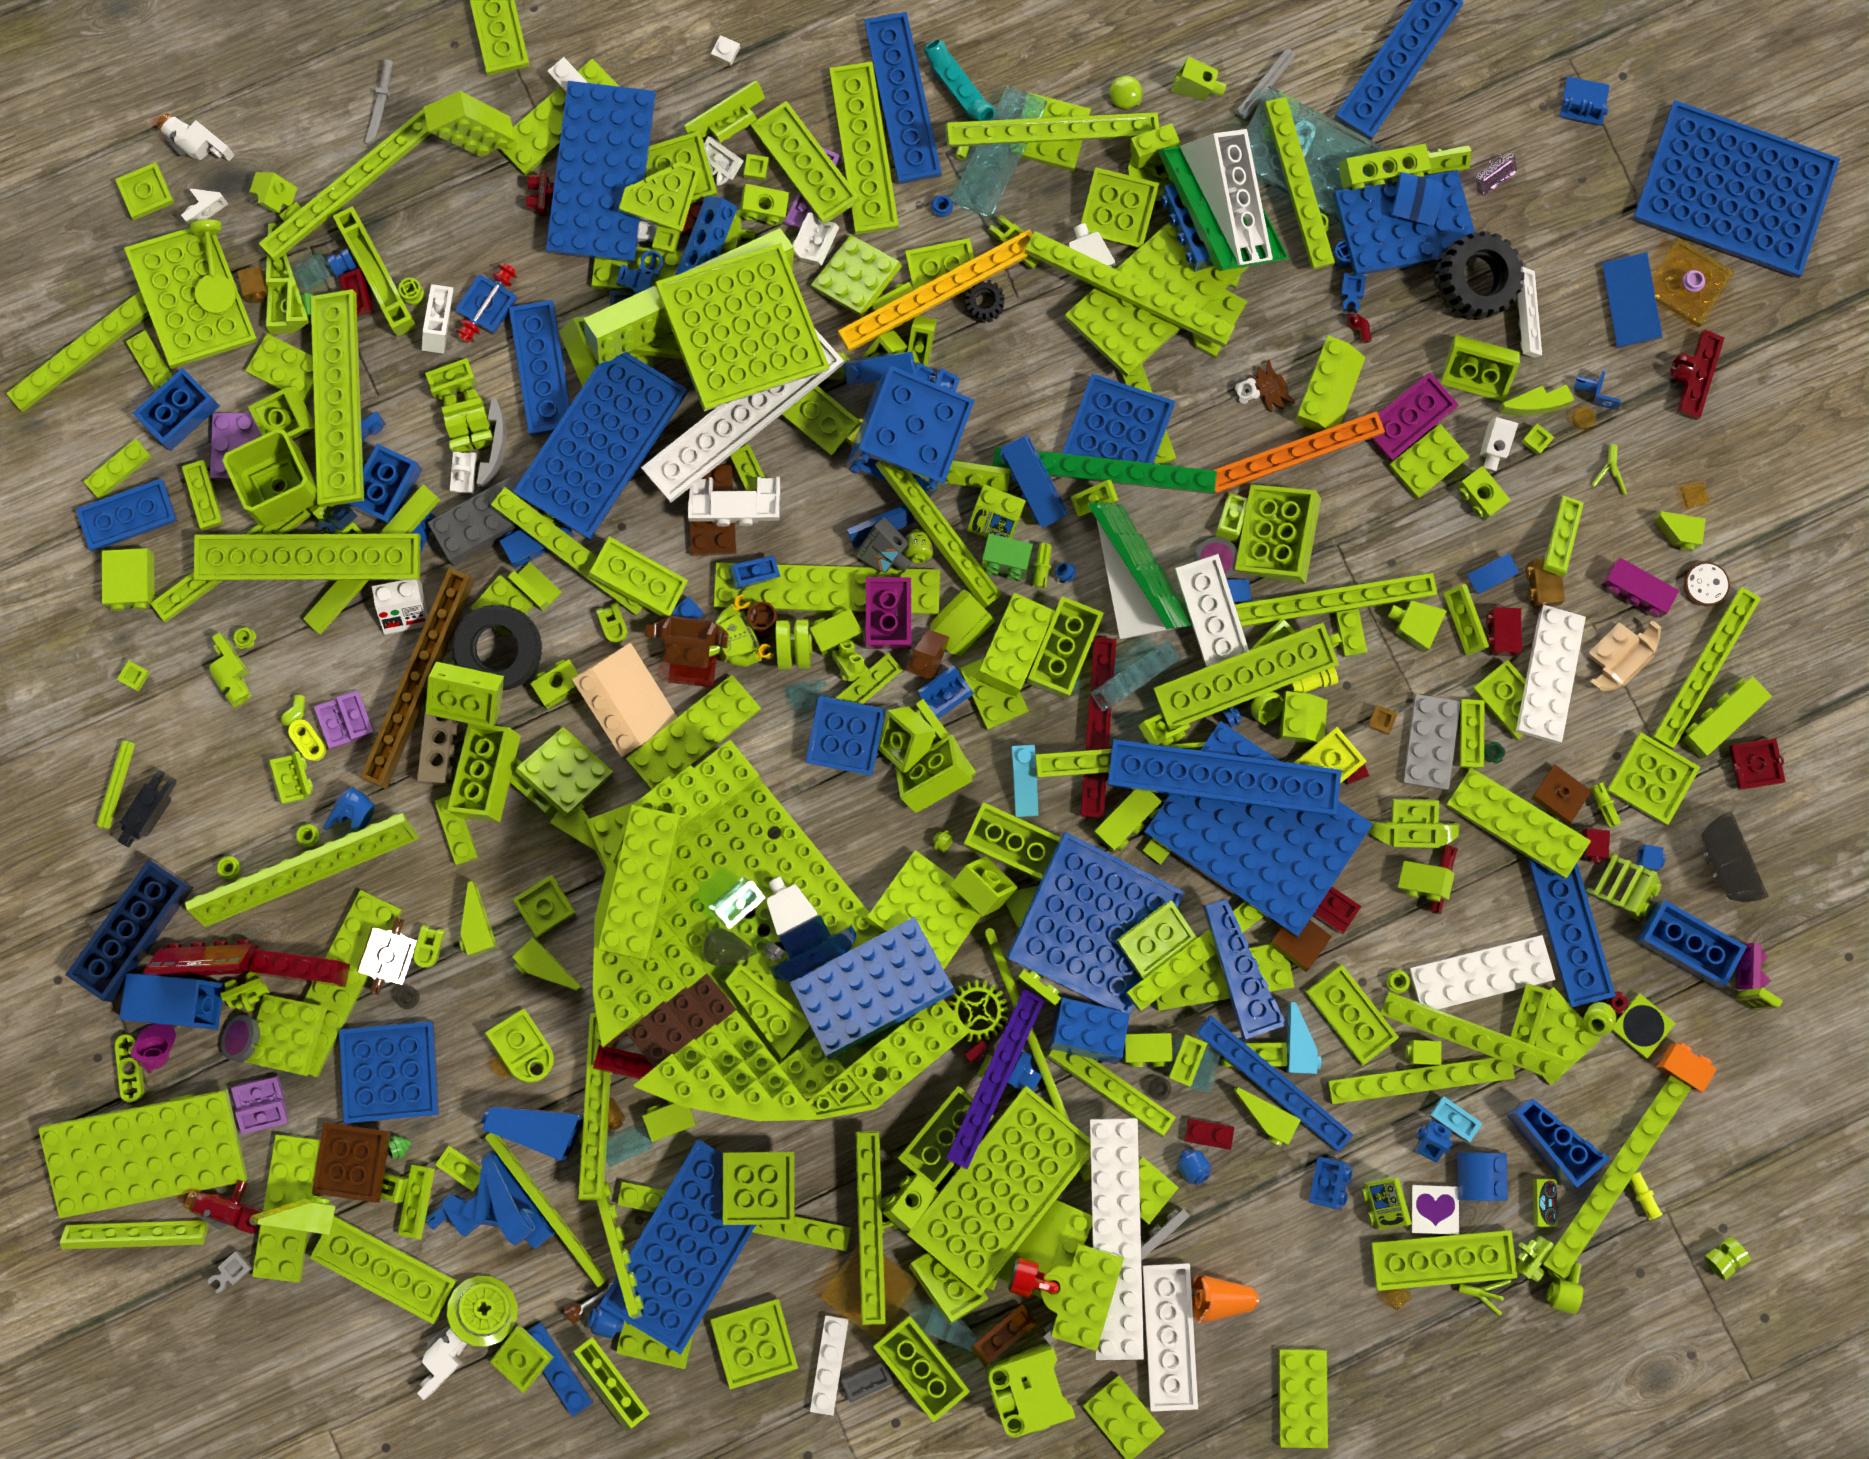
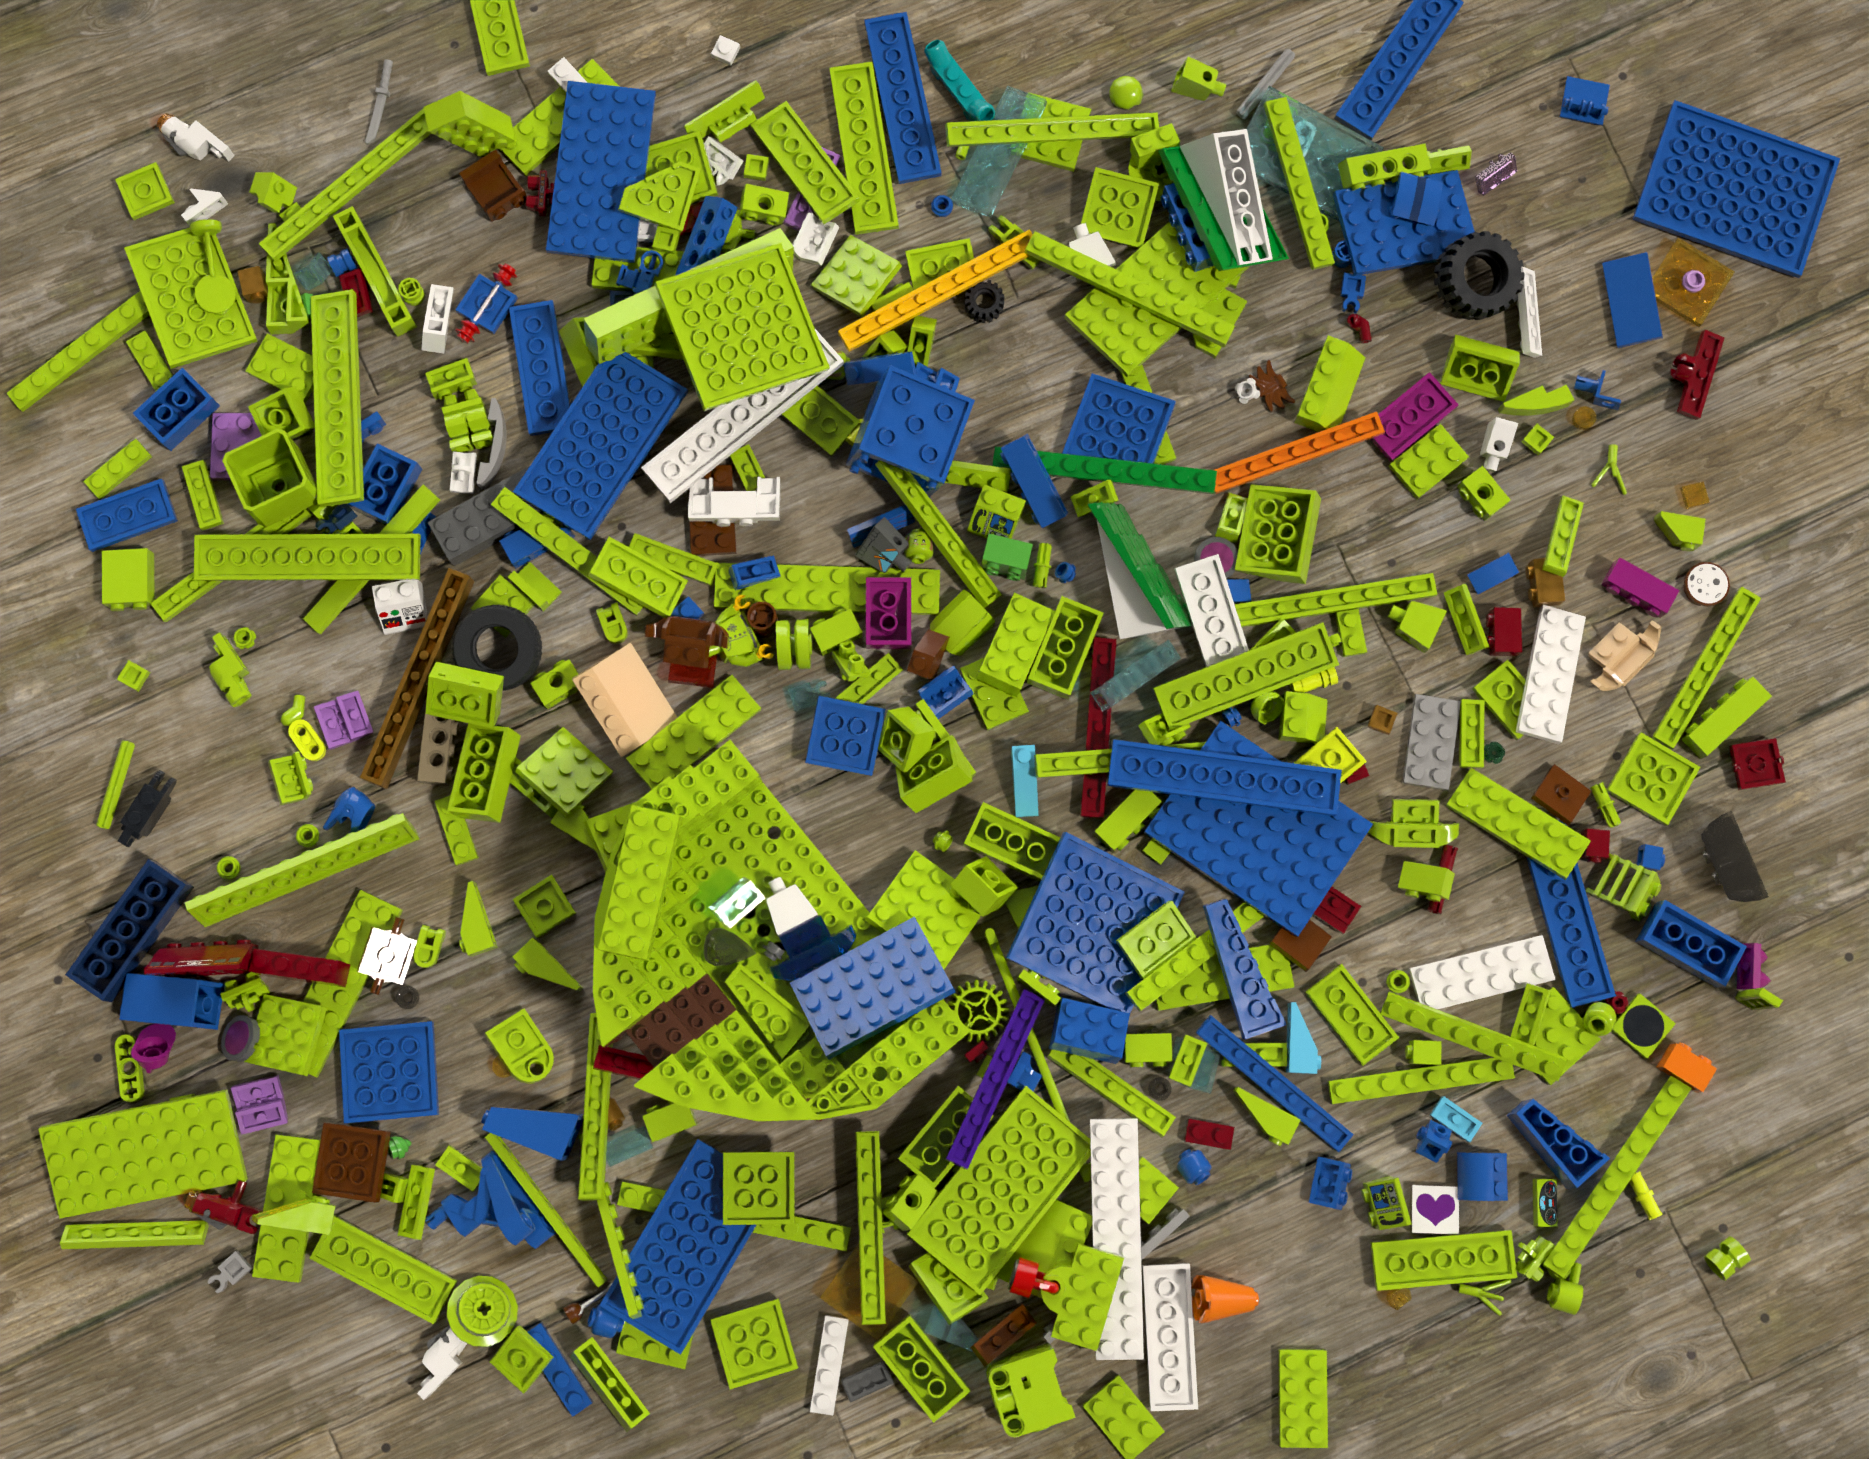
none -> reddish brown panel [459,149,527,222]
none -> lime plate [629,533,718,586]

